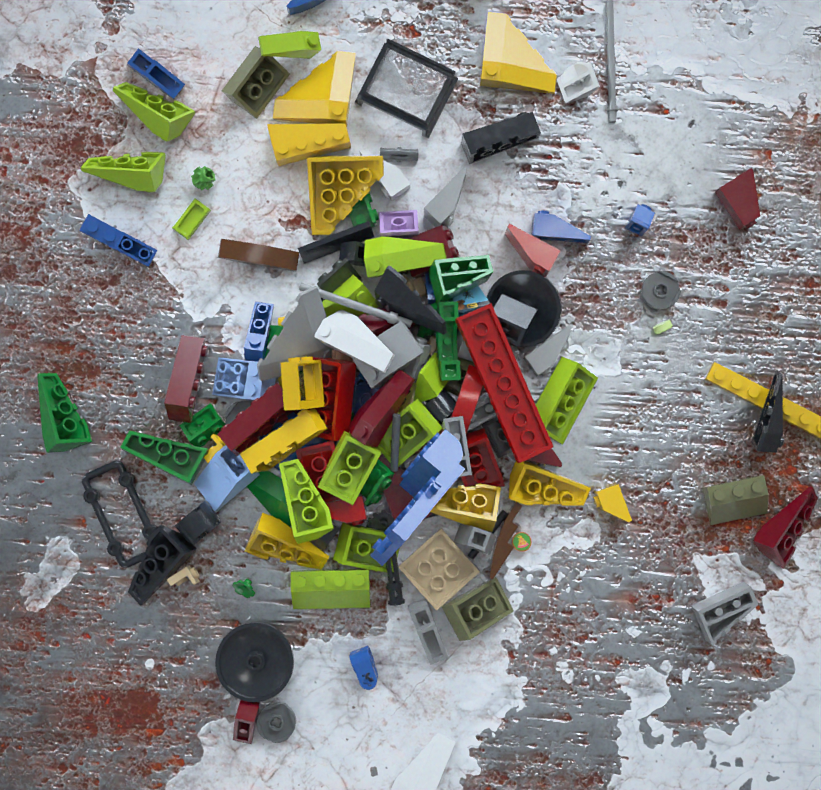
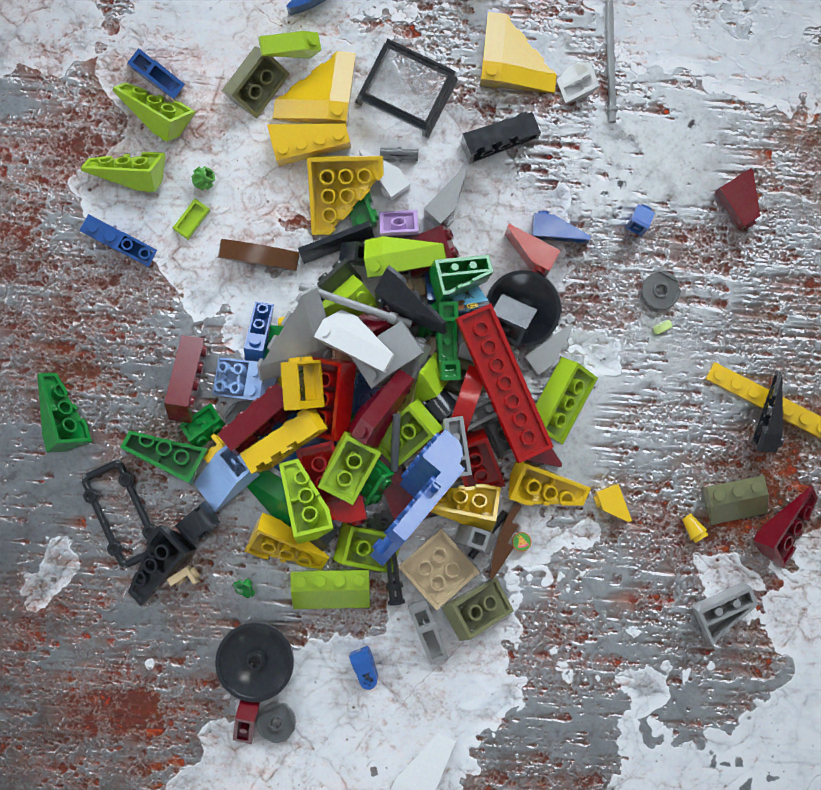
none -> yellow cone [682,513,708,543]

